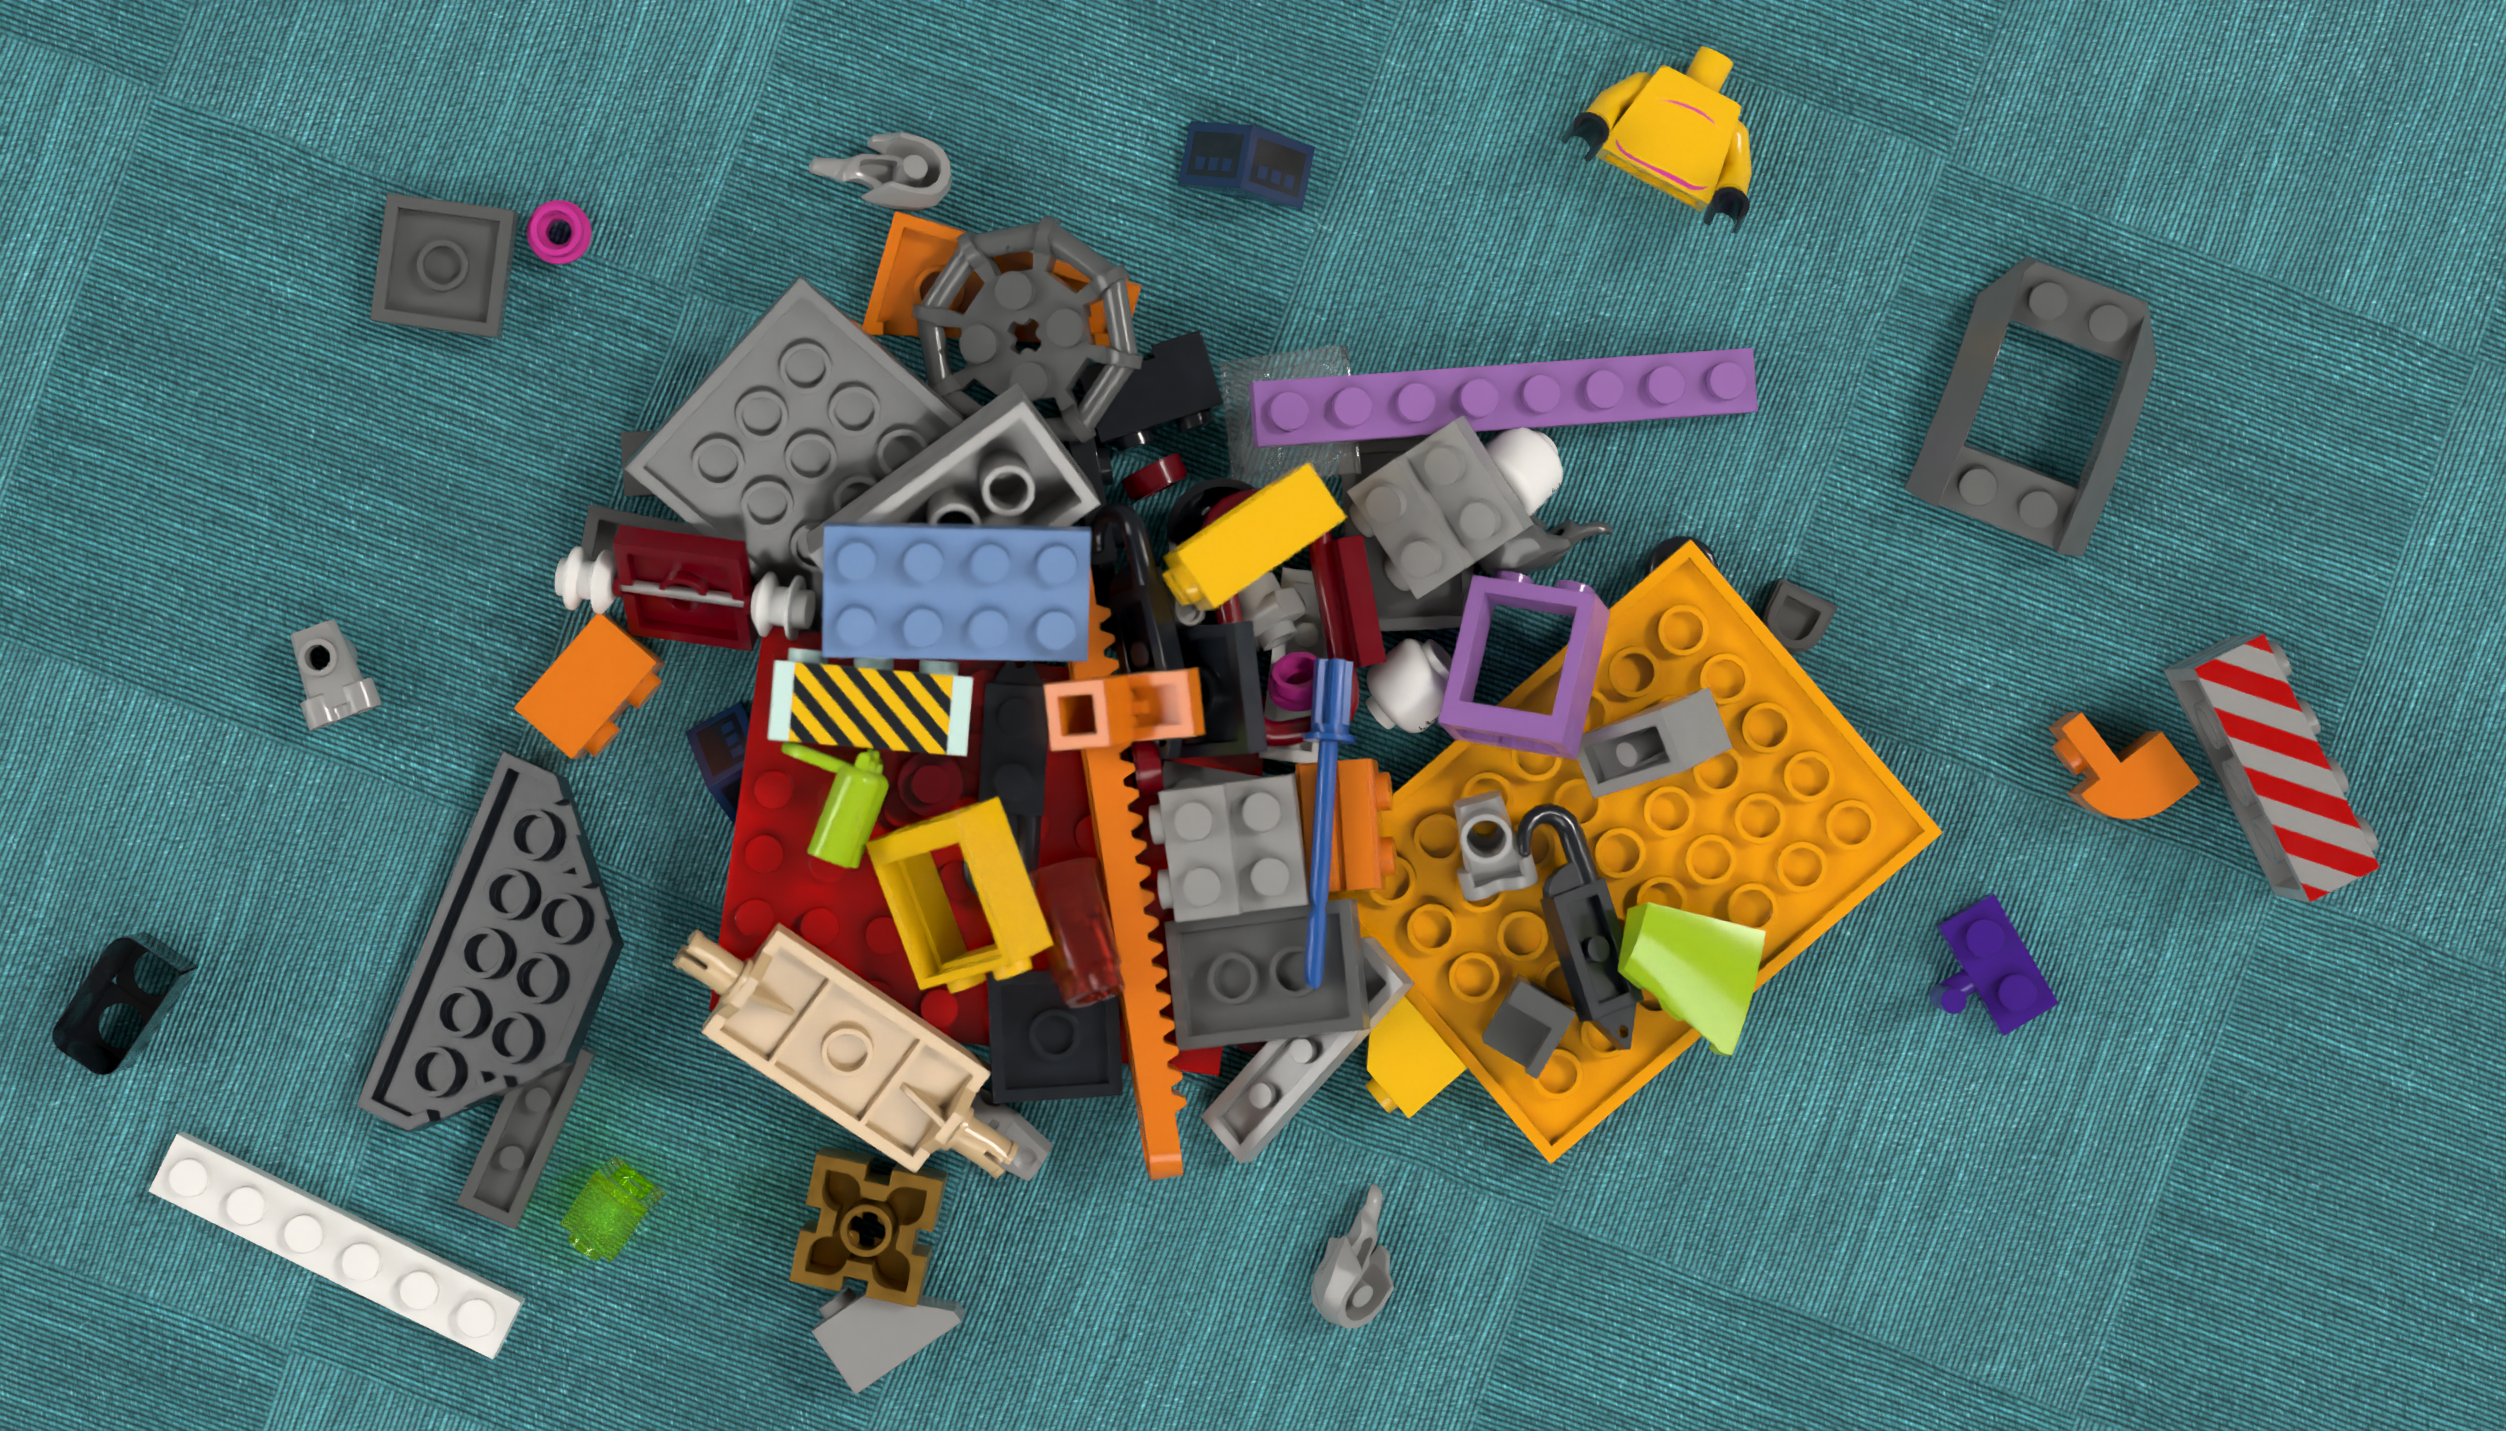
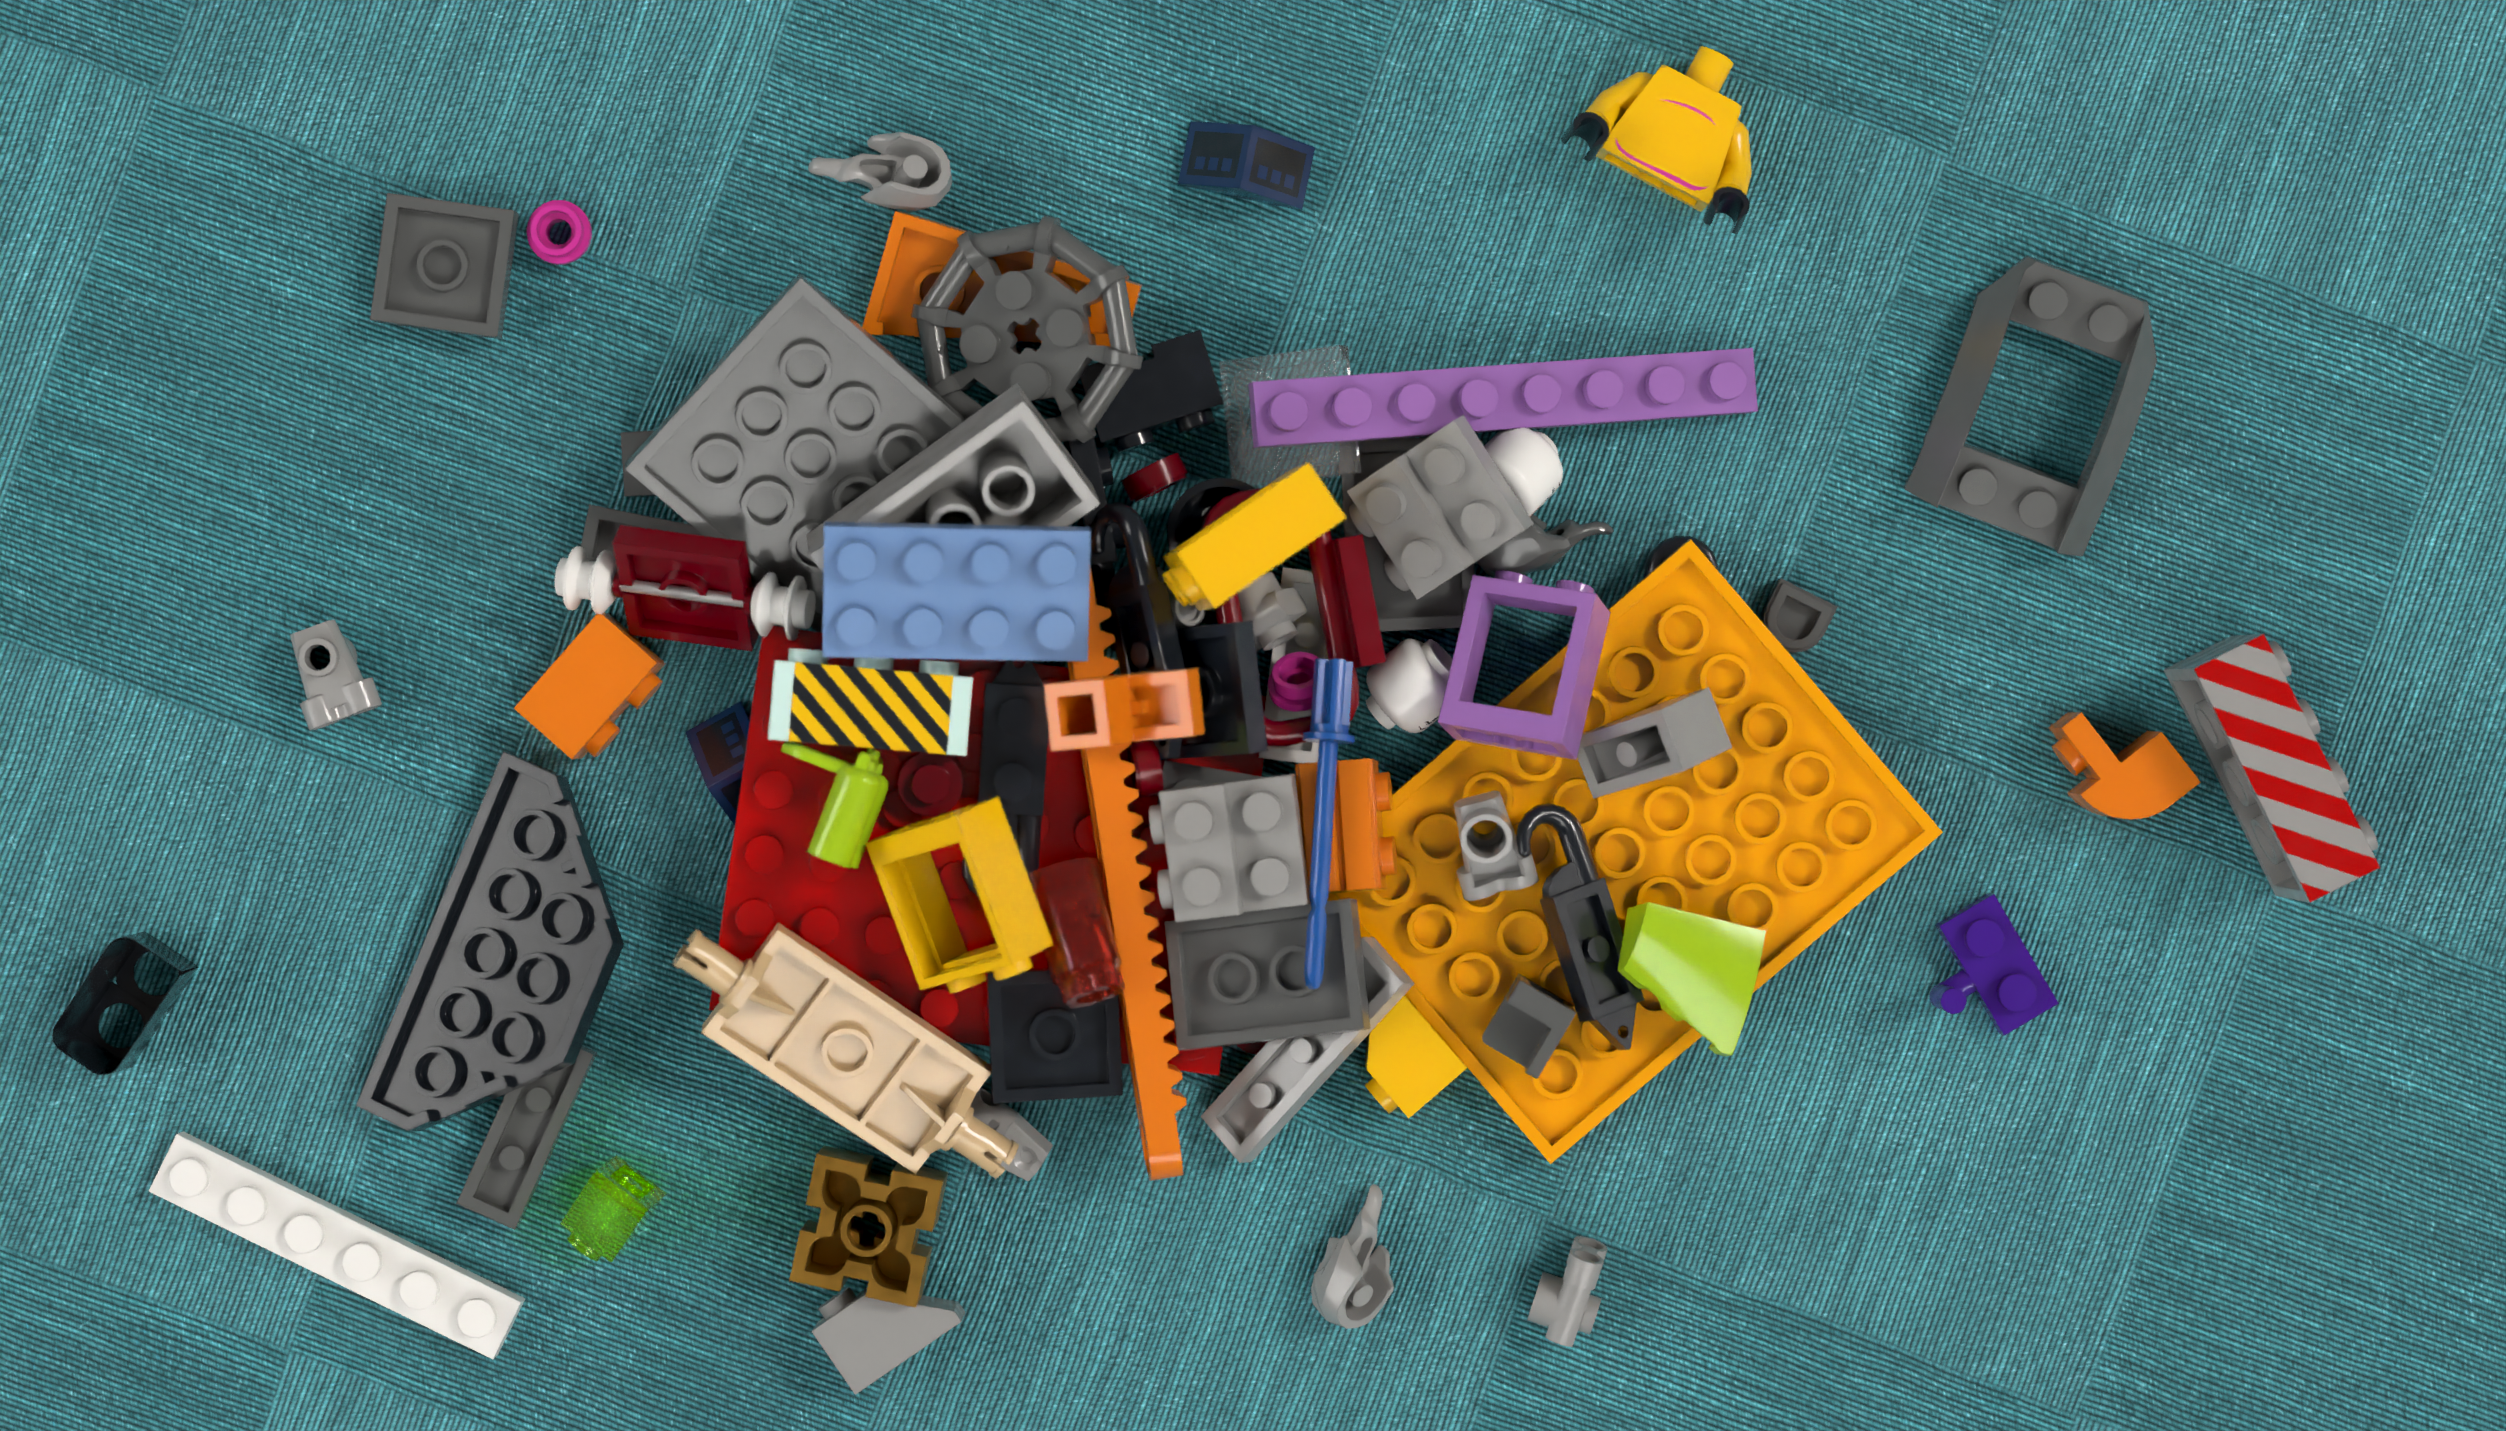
none -> light grey plate [1527,1236,1608,1347]

